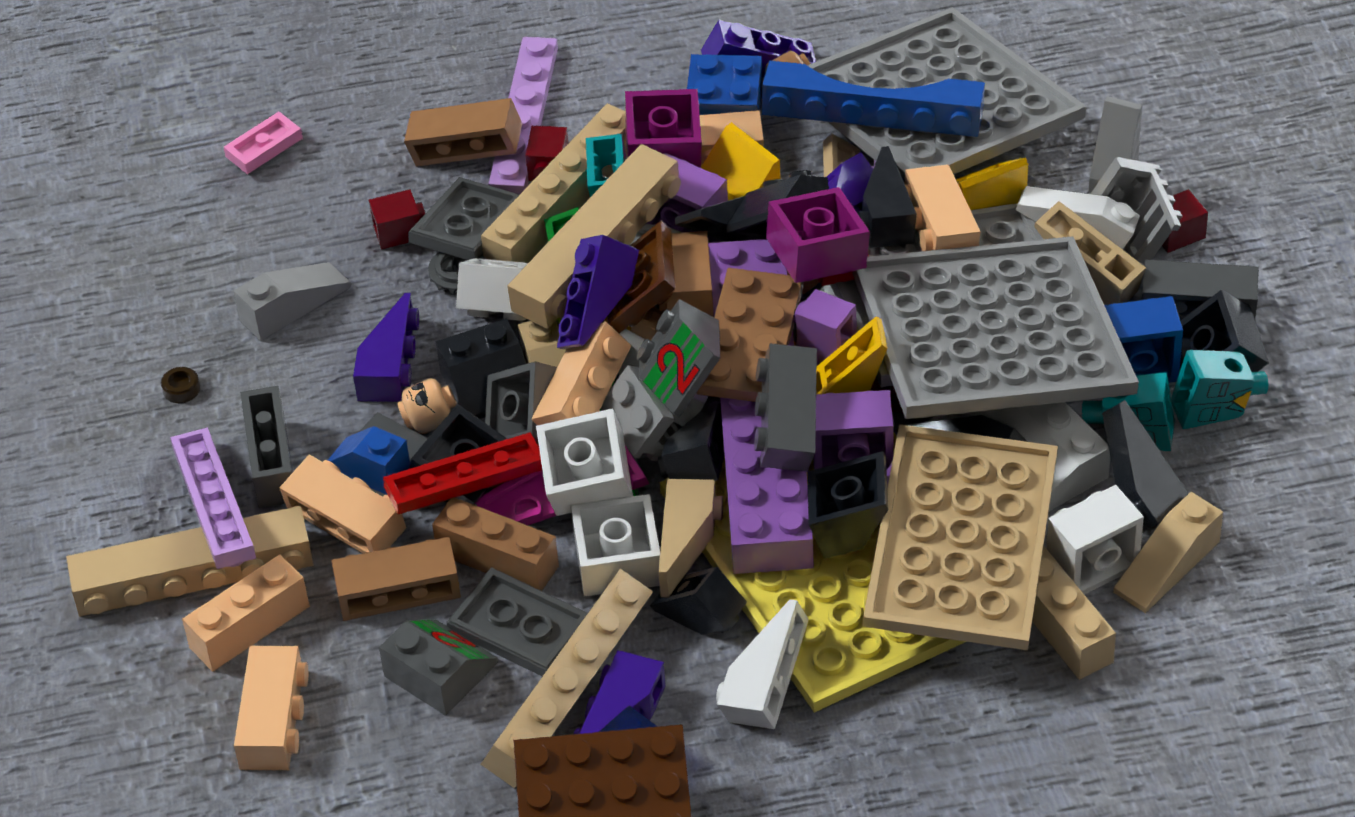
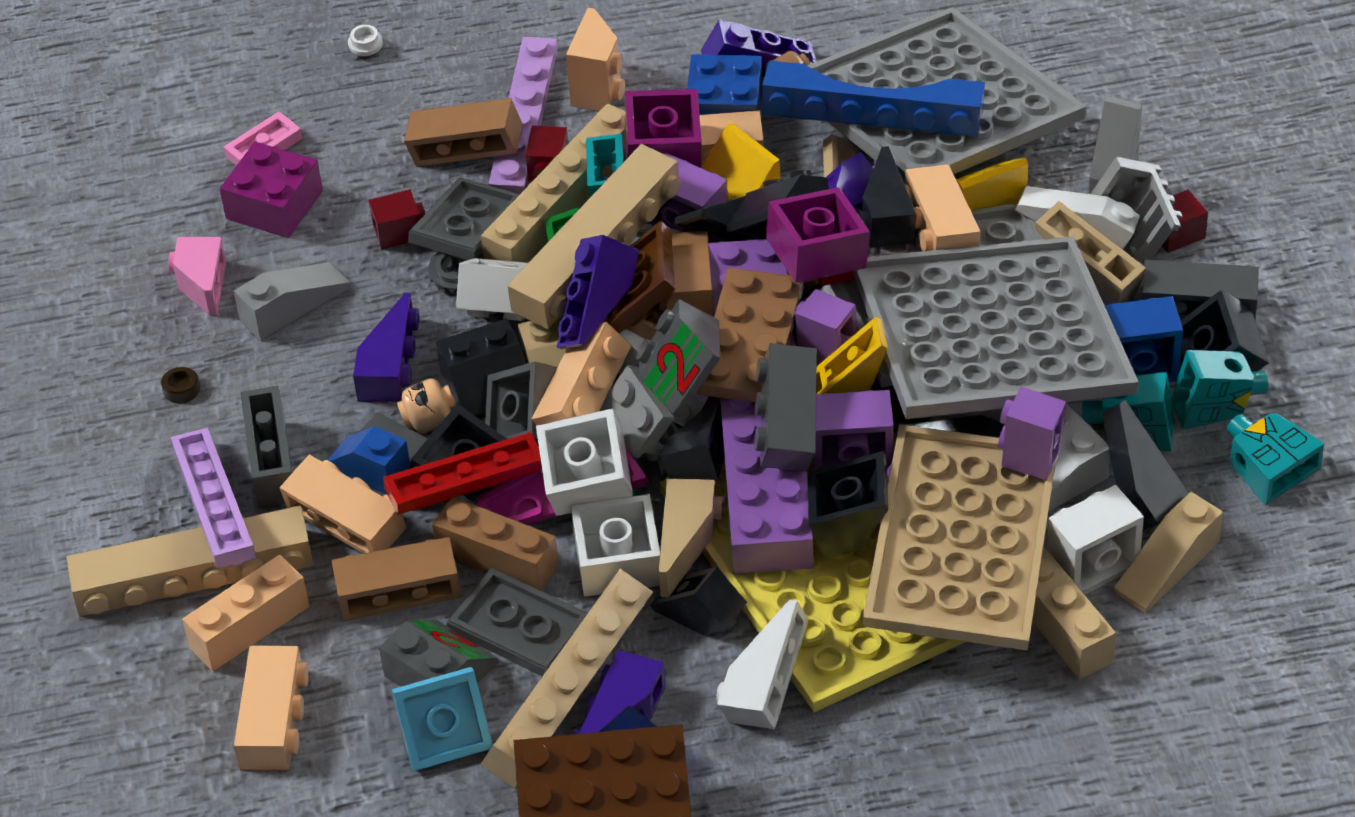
none -> bright pink slope [168,237,227,316]
none -> magenta brick [219,141,323,238]
none -> white plate [348,25,383,56]
none -> medium azure plate [391,667,493,771]
none -> light nougat slope [566,8,625,111]
none -> medium lavender brick [998,386,1067,481]
none -> teal torso [1227,413,1324,505]

